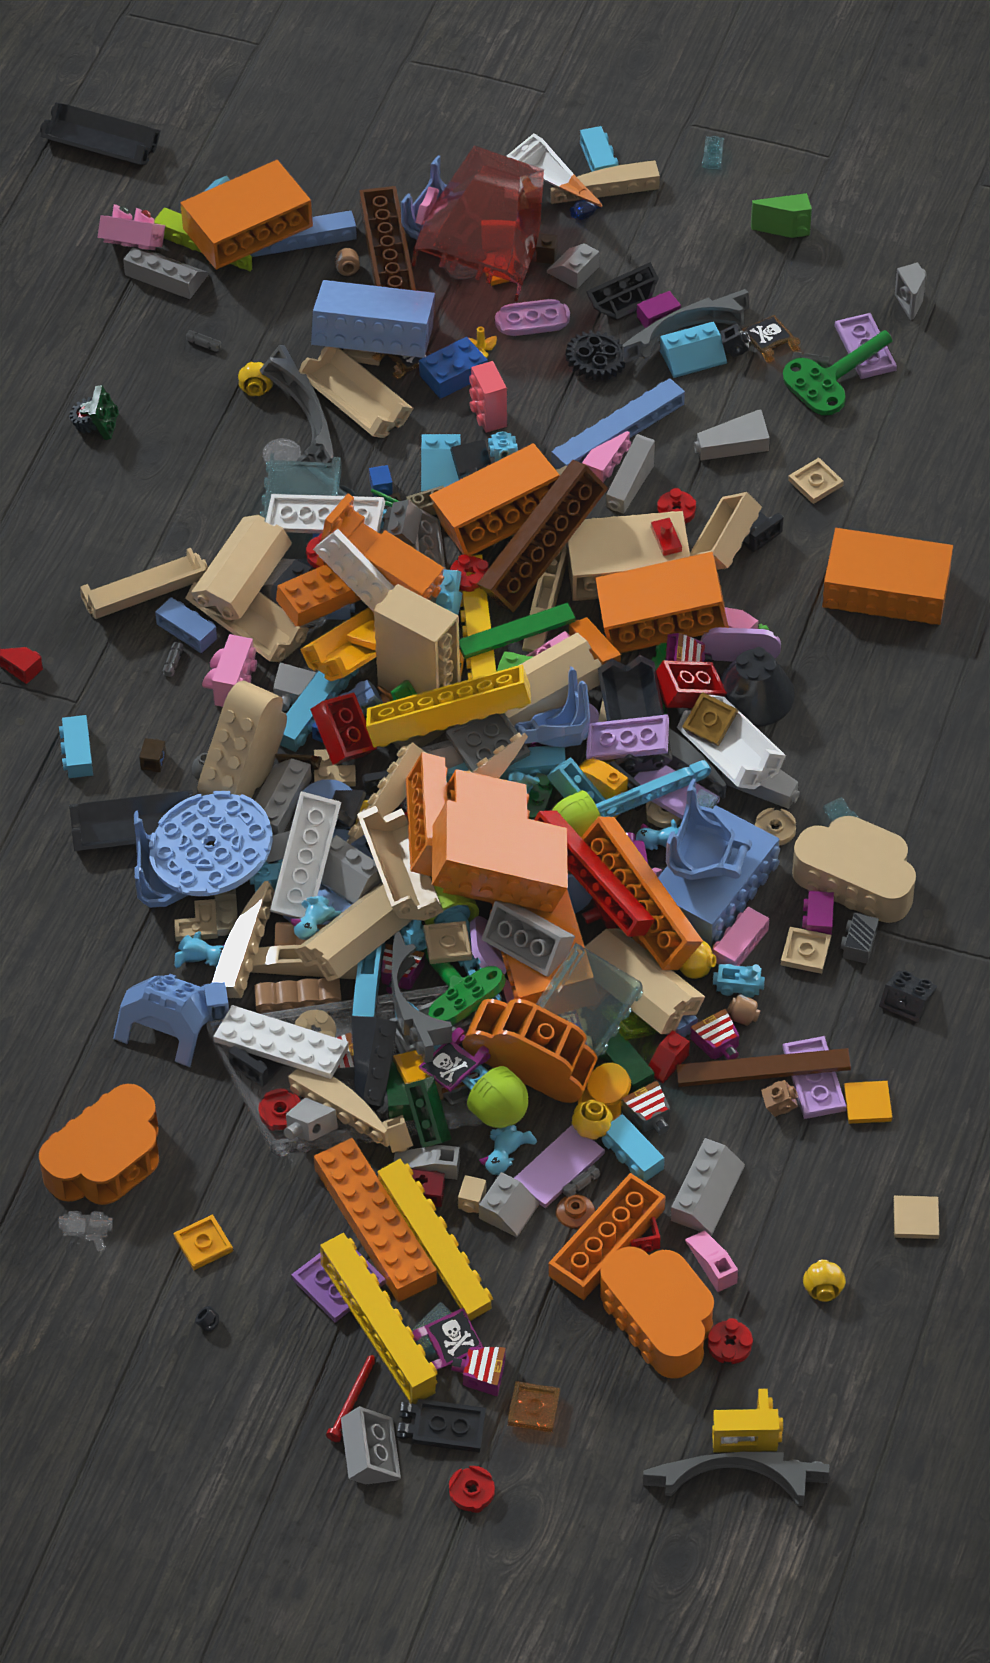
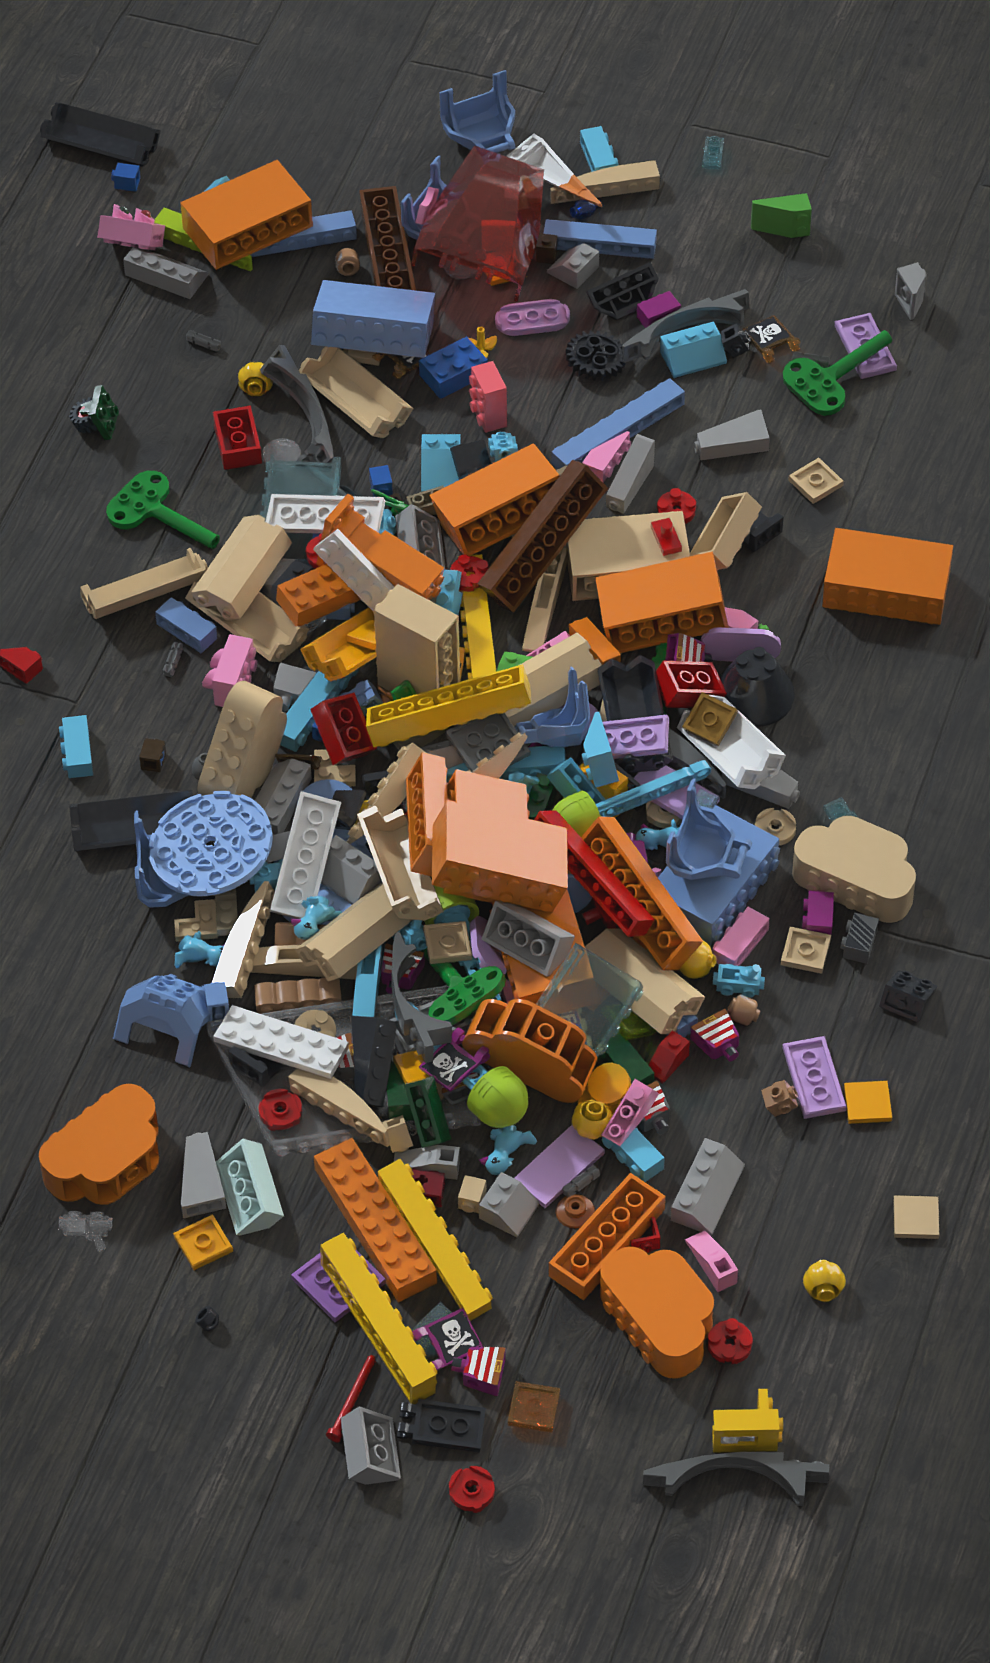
light grey torso [284,1098,338,1141] -> none
dark grey brick [380,500,422,546] -> none
green tile [459,603,576,659] -> none
reddish brown tile [677,1048,851,1087] -> none
none -> green piece [106,471,220,549]
none -> blue brick [111,163,140,192]
none -> light grey slope [181,1132,226,1218]
none -> red brick [213,406,262,470]
none -> light aqua slope [216,1139,284,1236]
none -> medium blue piece [439,70,515,160]
none -> medium blue brick [543,219,657,259]
none -> medium azure slope [582,711,619,788]
none -> bright pink slope [602,1079,659,1146]

